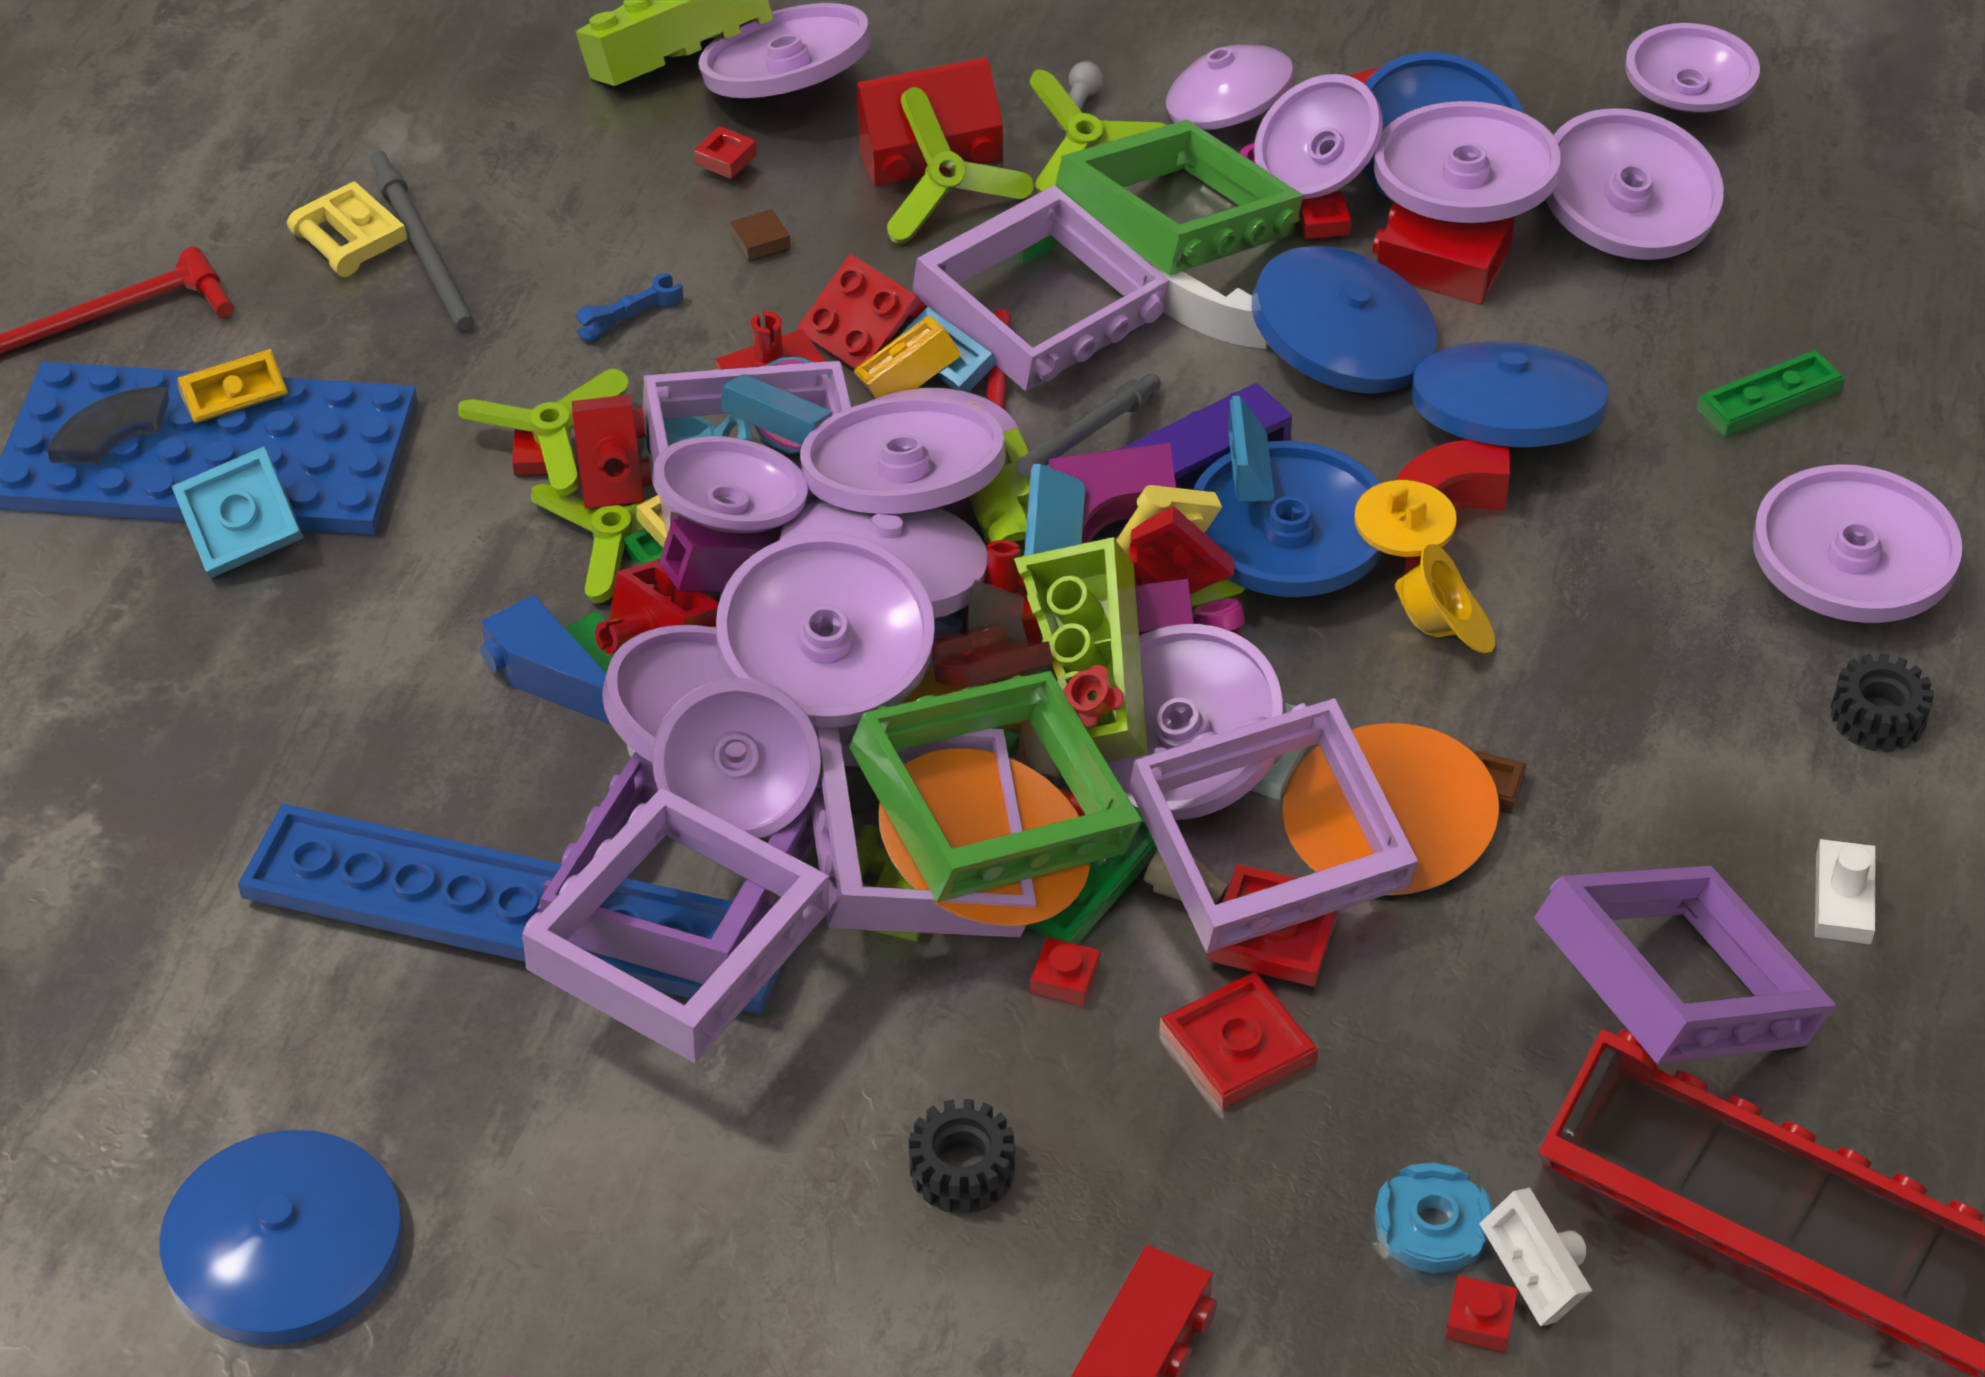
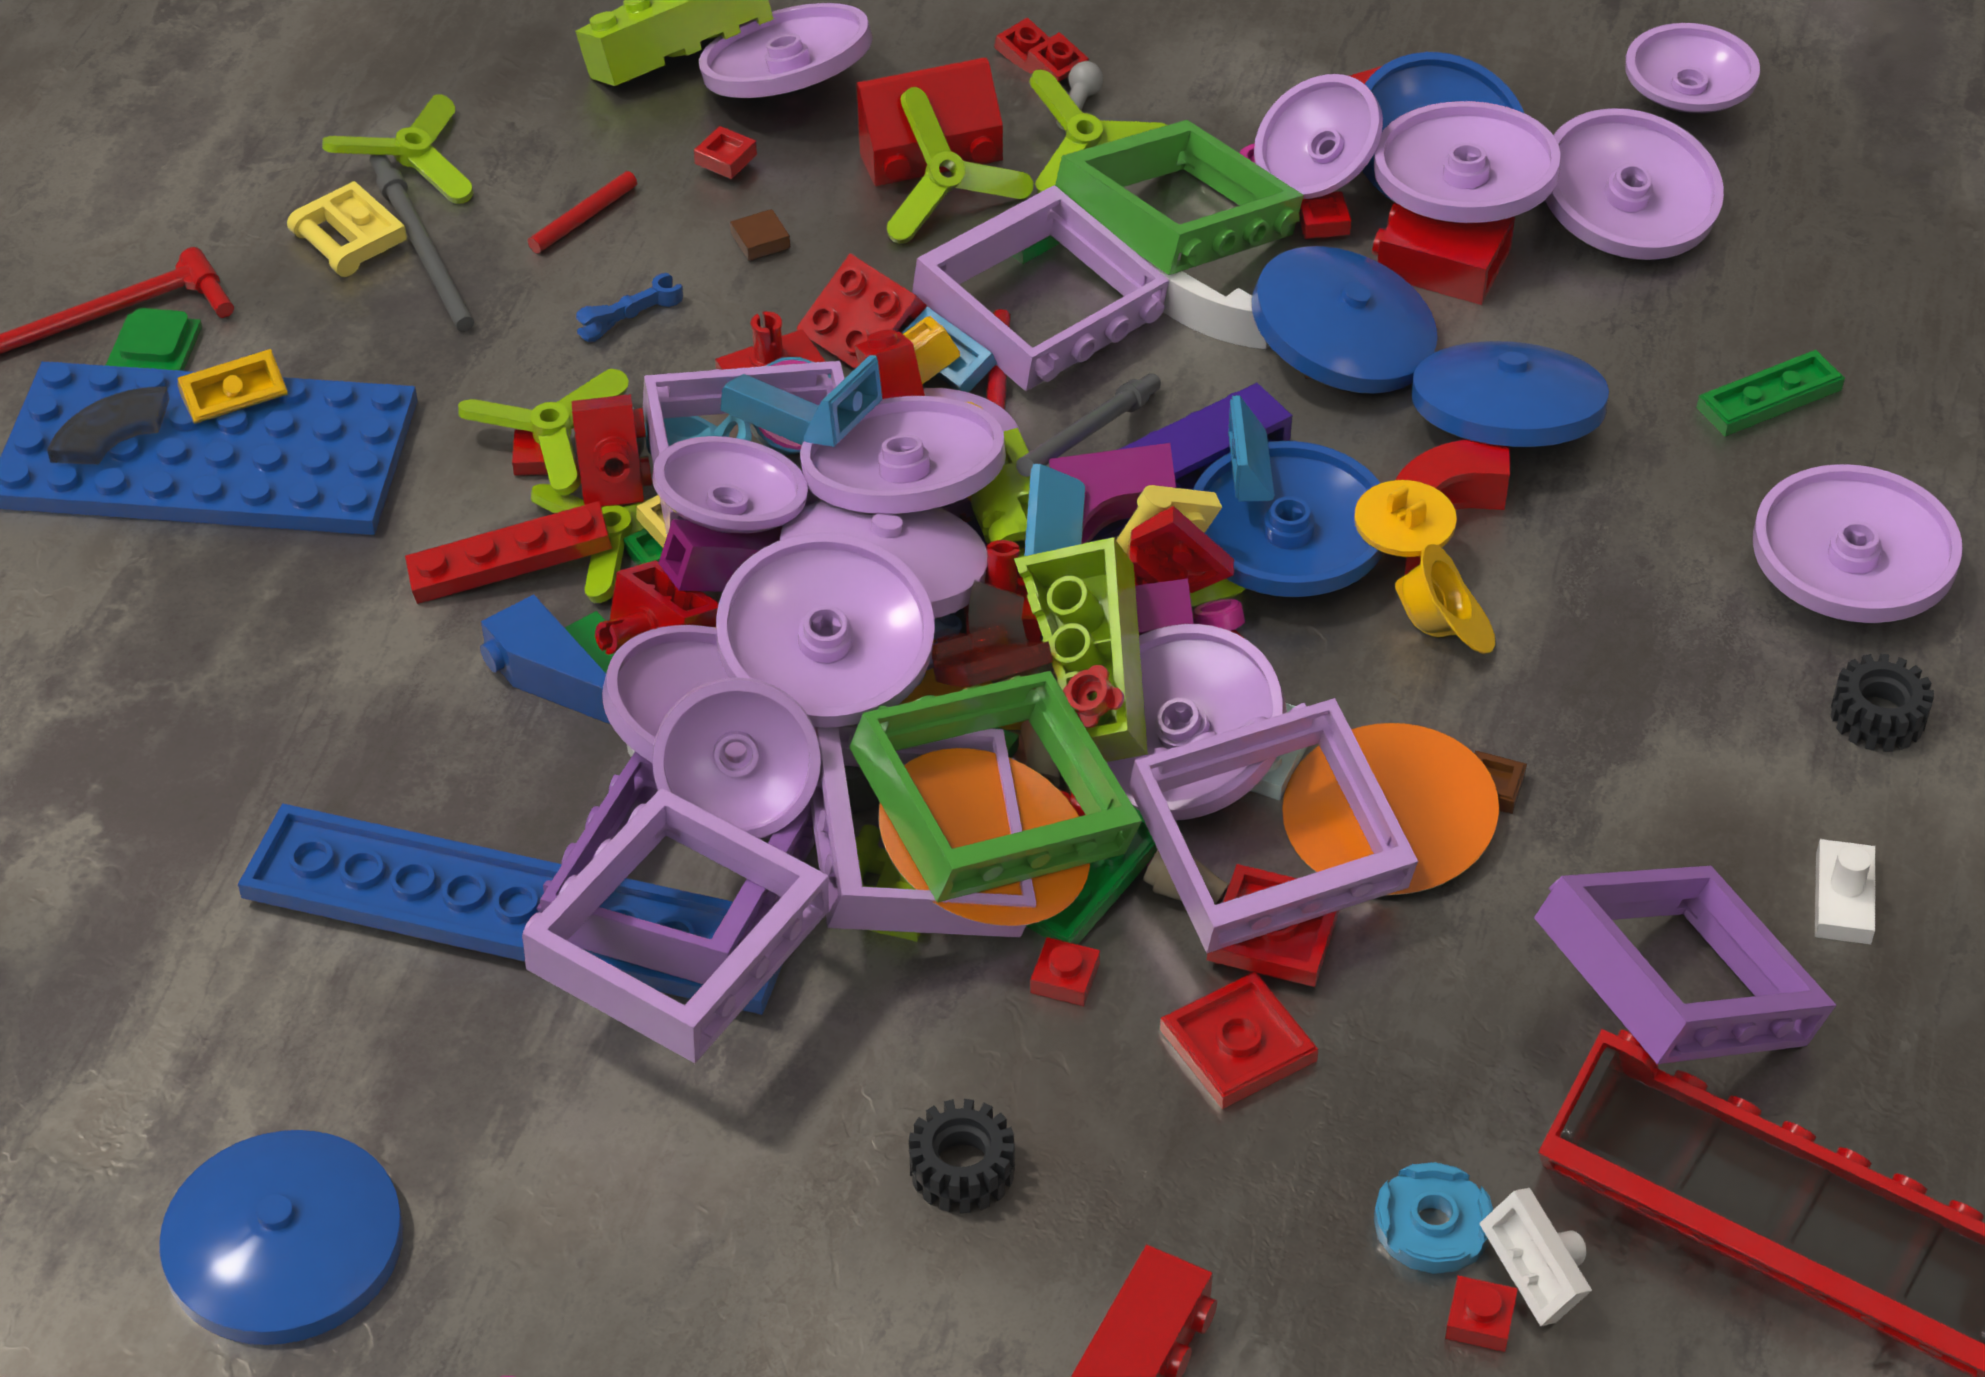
medium azure plate [172,446,304,578] -> none
lavender dish [1166,45,1295,130] -> none
none -> green piece [106,308,202,371]
none -> lime piece [322,94,473,204]
none -> red plate [405,501,612,604]
none -> red bar [528,171,637,254]
none -> dark azure slope [803,355,882,447]
none -> red brick [854,329,925,399]
none -> red slope [994,17,1089,82]

